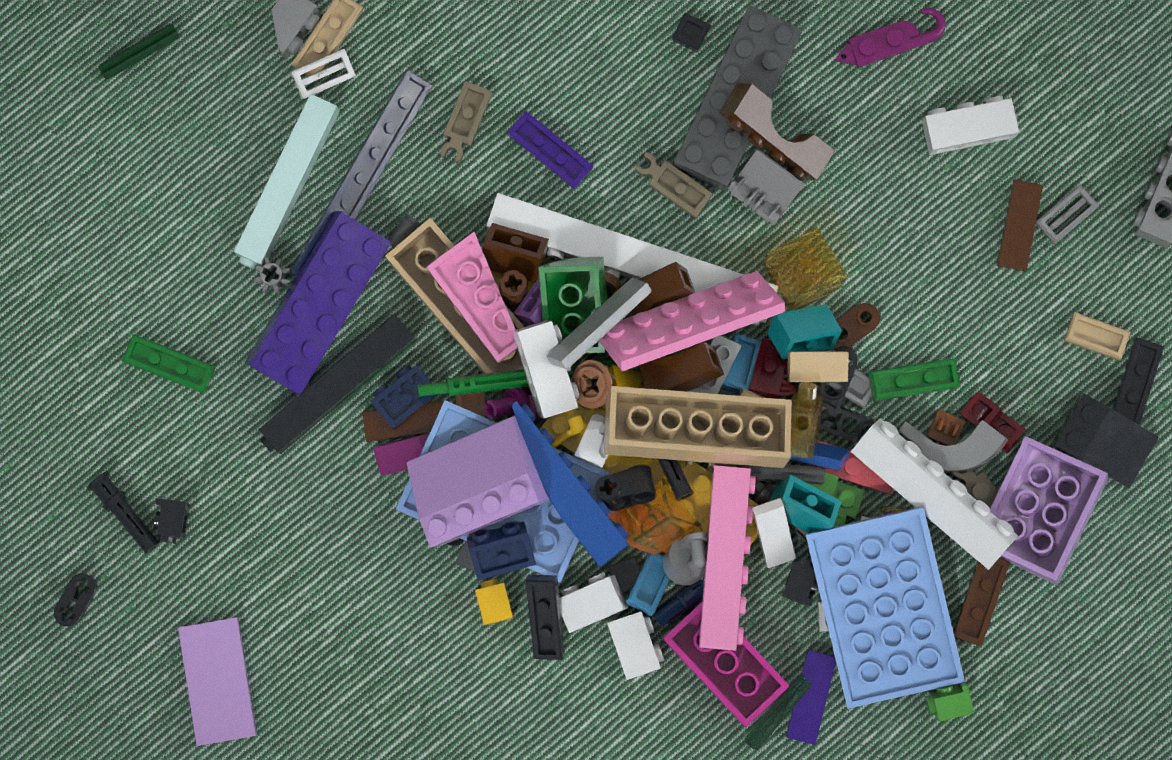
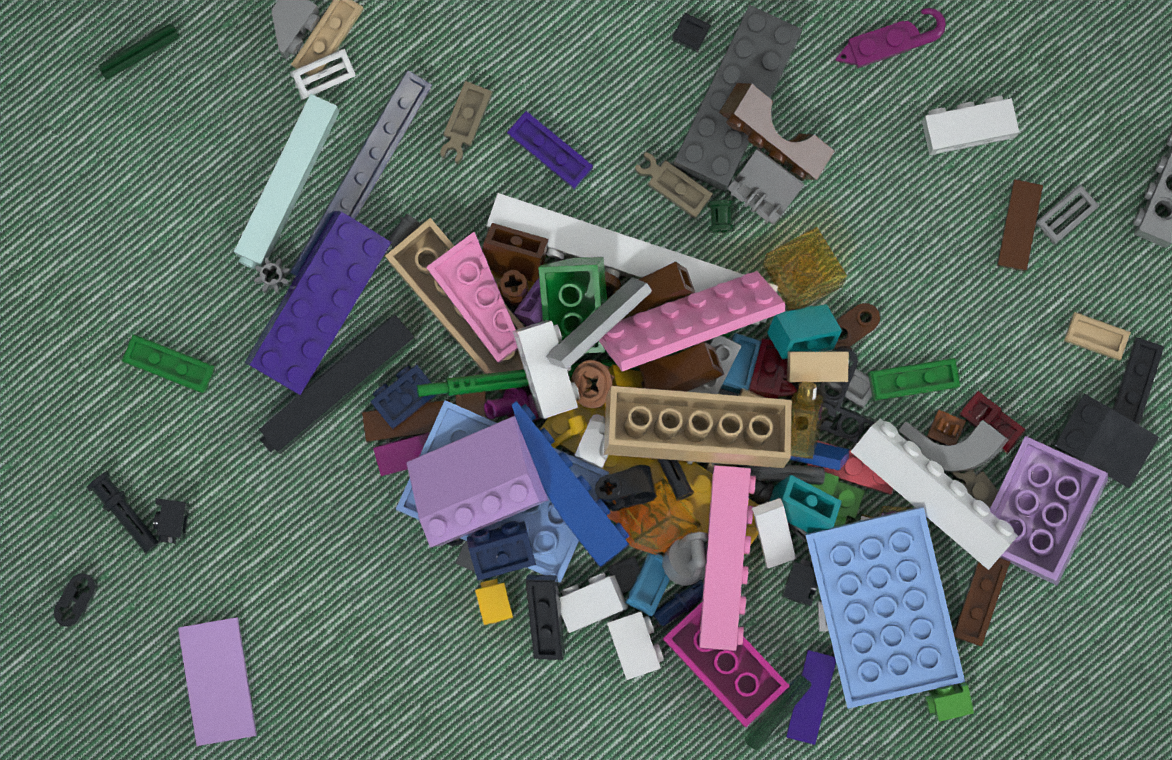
none -> dark green bush [707,200,735,233]

